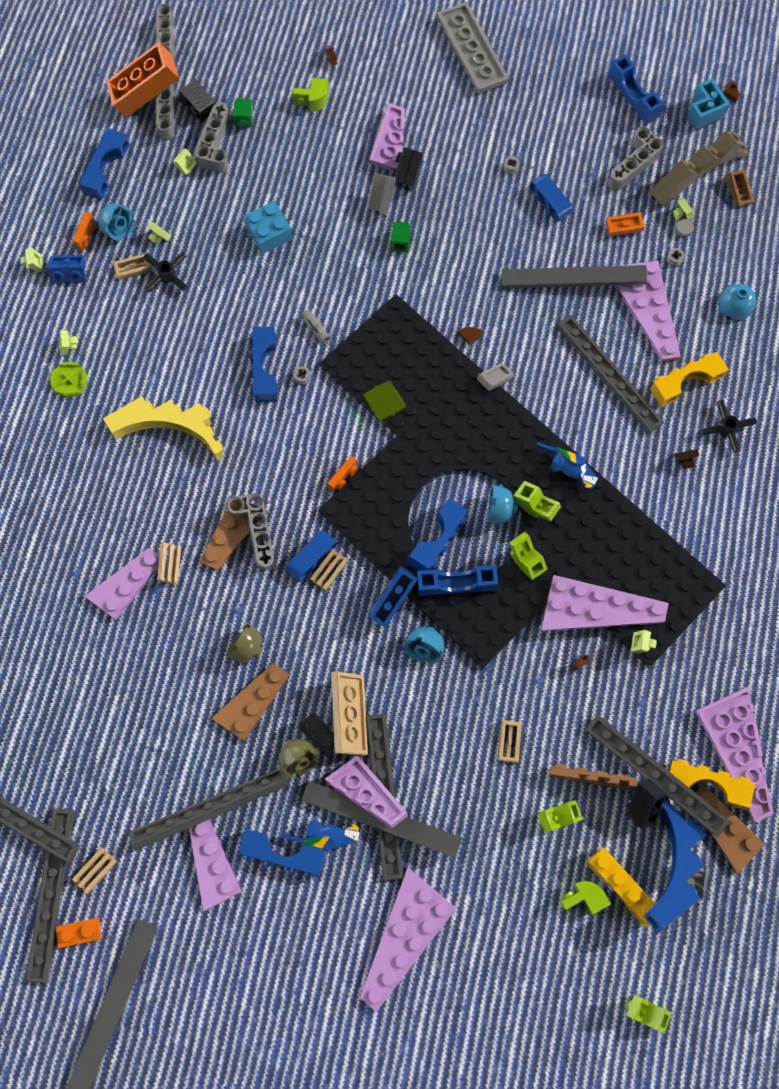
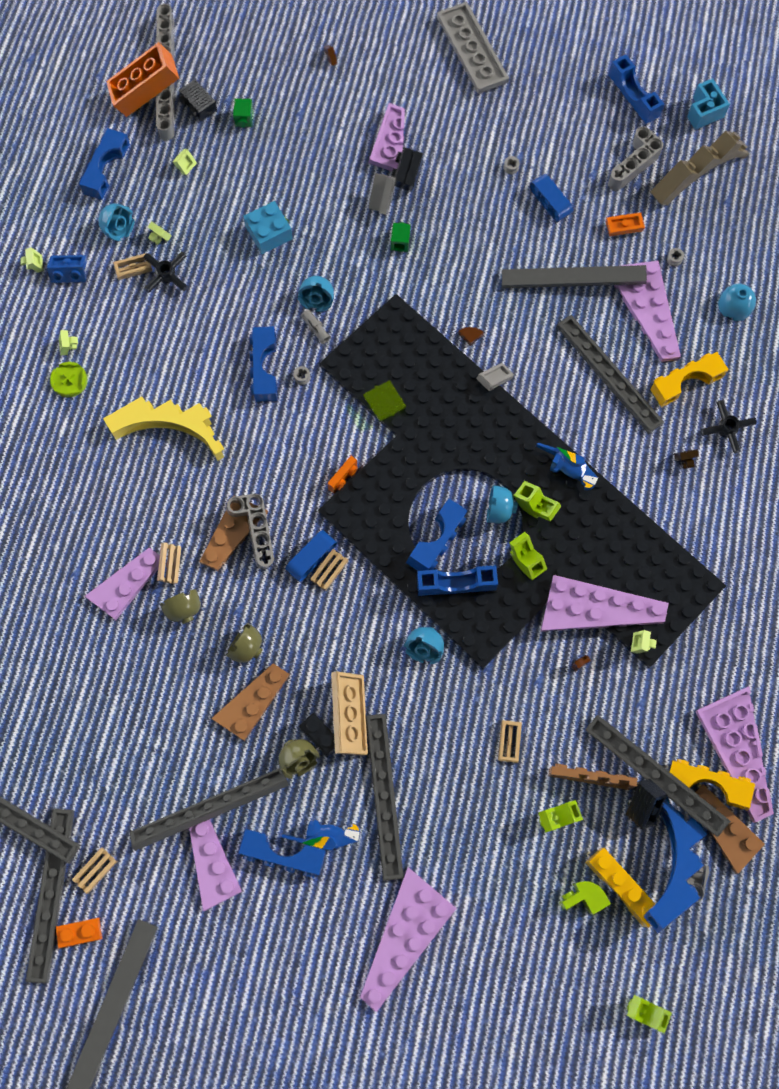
orange plate [72,211,96,252] -> none
light grey beam [195,102,230,173] -> none
lime brick [292,78,329,112] -> none
dark grey tile [301,781,462,858] -> none
lavender wing [325,755,408,829] -> none
blue brick [368,565,418,628] -> none
yellowish green tile [673,197,694,221] -> none
light grey tile [675,219,694,237] -> none
reddish brown tile [722,80,740,103] -> none
medium nougat slope [724,169,755,207] -> none
none -> olive cylinder [160,589,201,624]
none -> dark azure cylinder [298,275,334,312]

